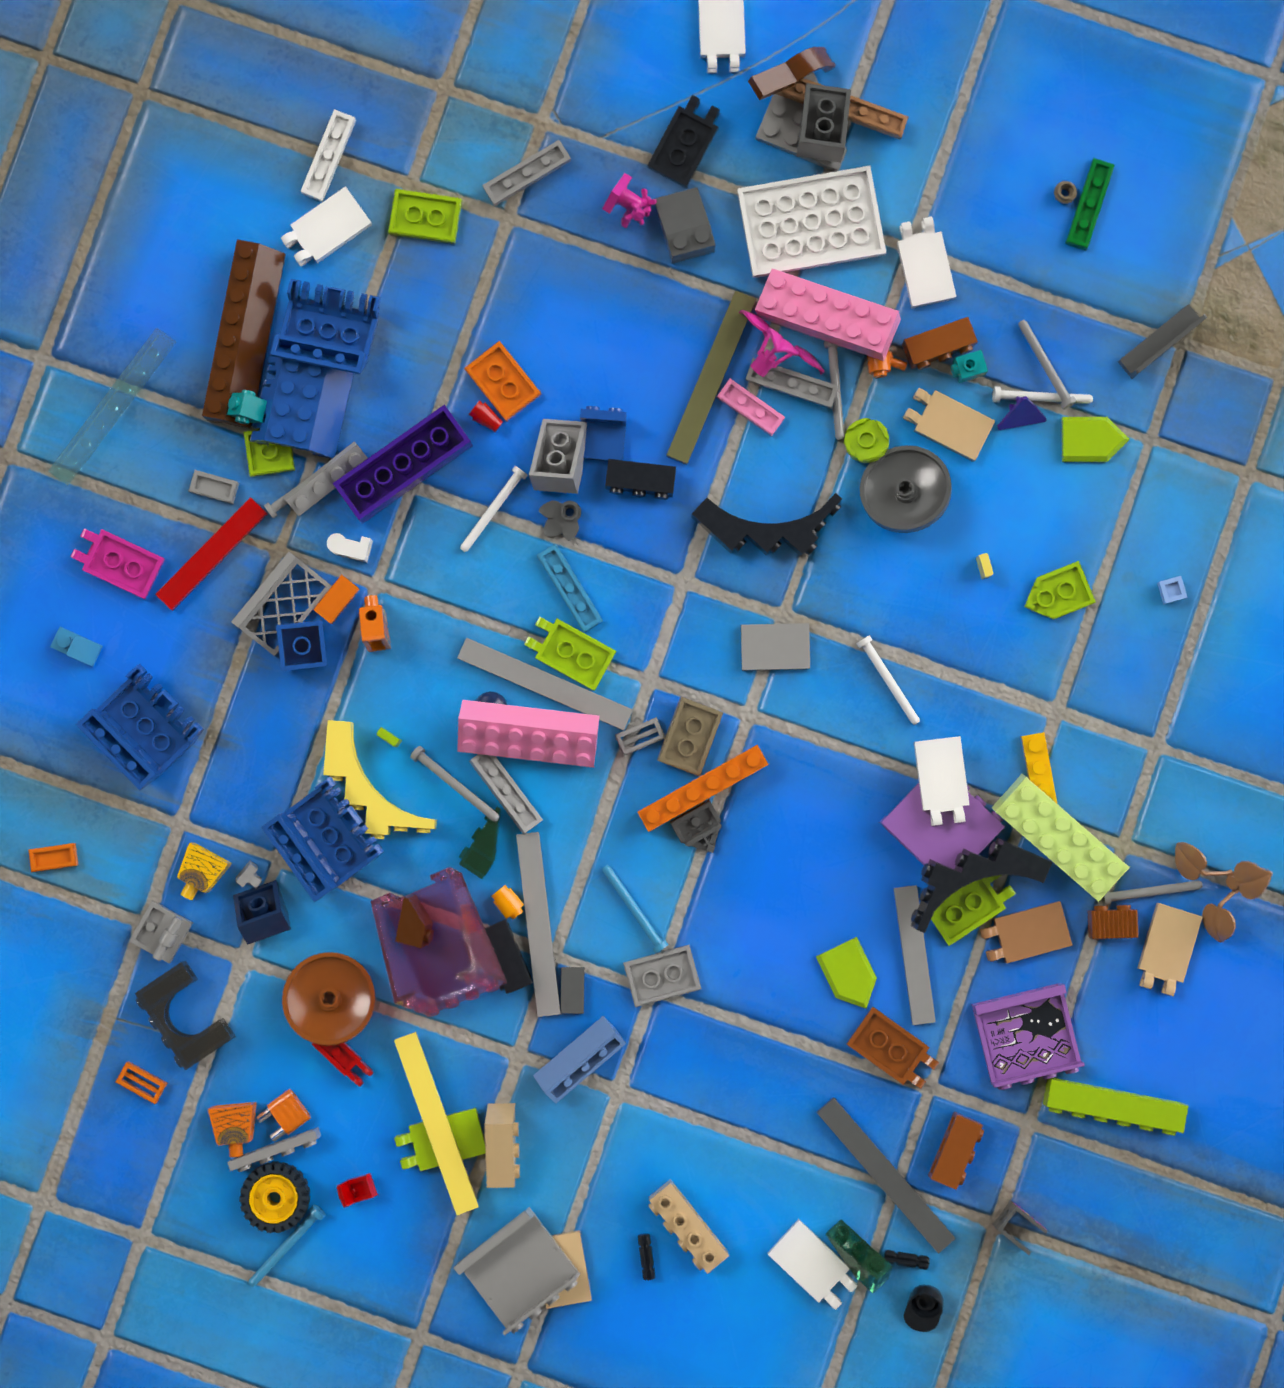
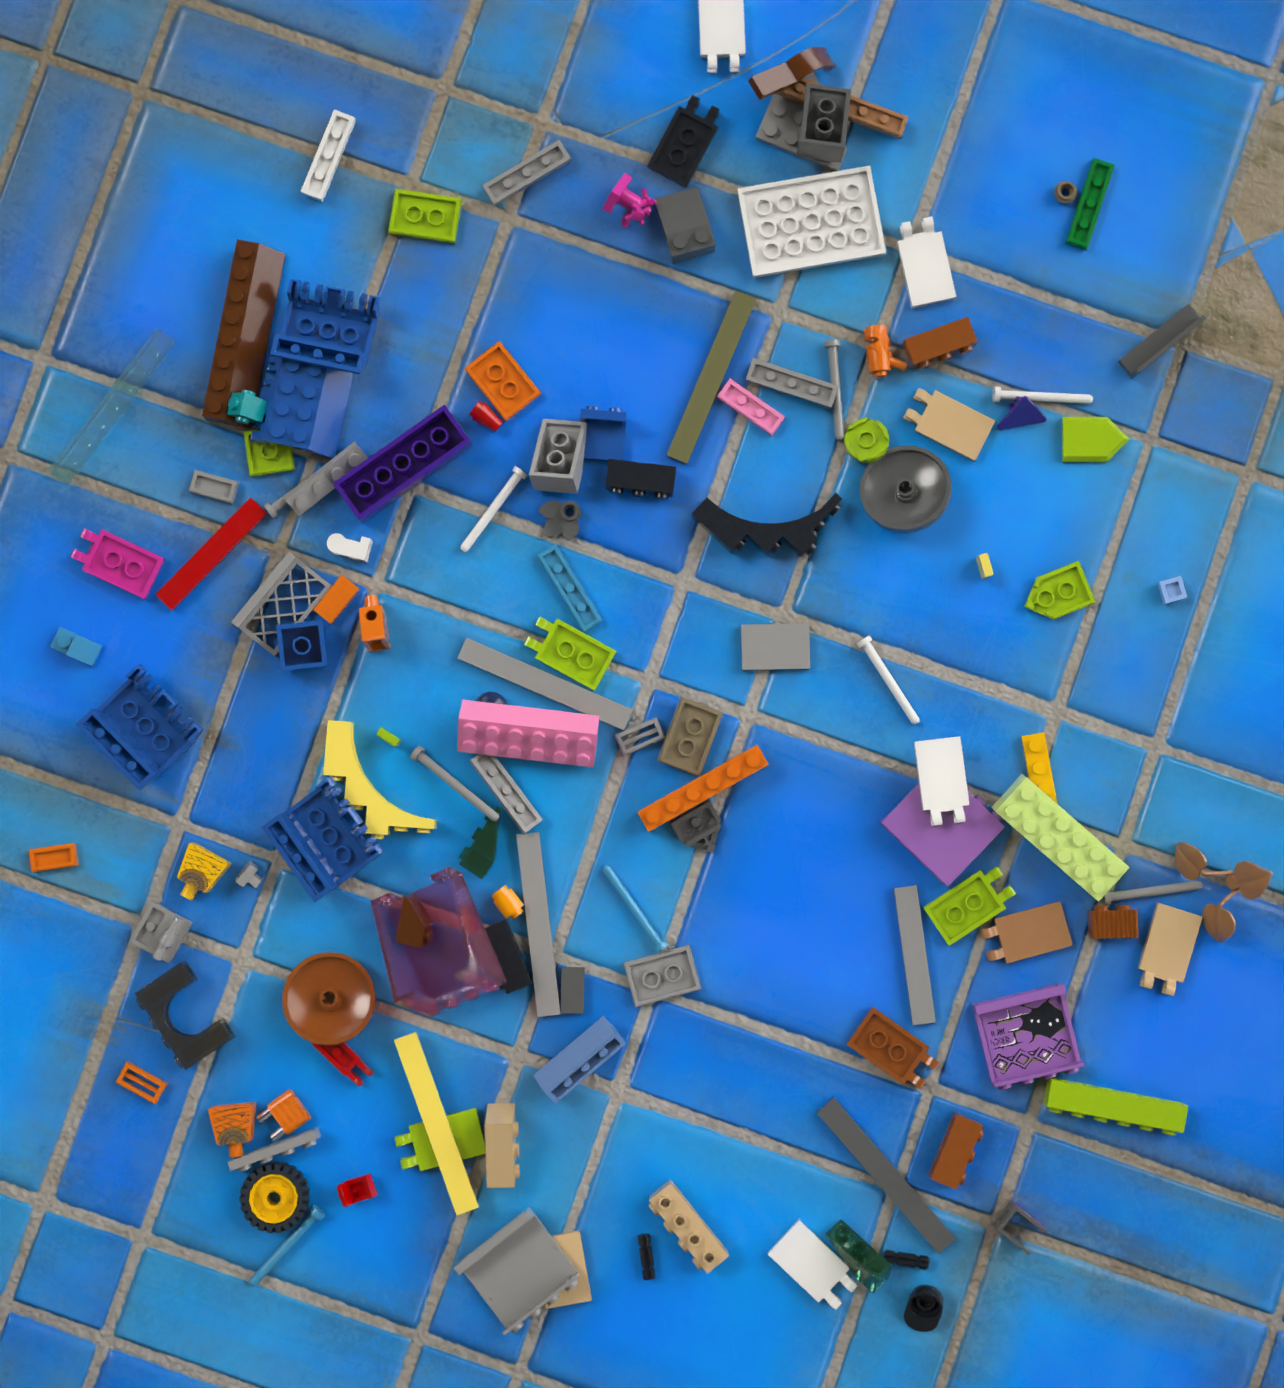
dark blue slope [233,880,291,945] -> none
white tile [281,187,372,267] -> none
dark pink plant [739,310,824,377] -> none
bright pink brick [755,268,901,361] -> none
lime tile [815,937,877,1009] -> none
black arch [910,838,1053,933] -> none
teal brick [951,350,988,383] -> none
light grey bar [1019,320,1077,410] -> none

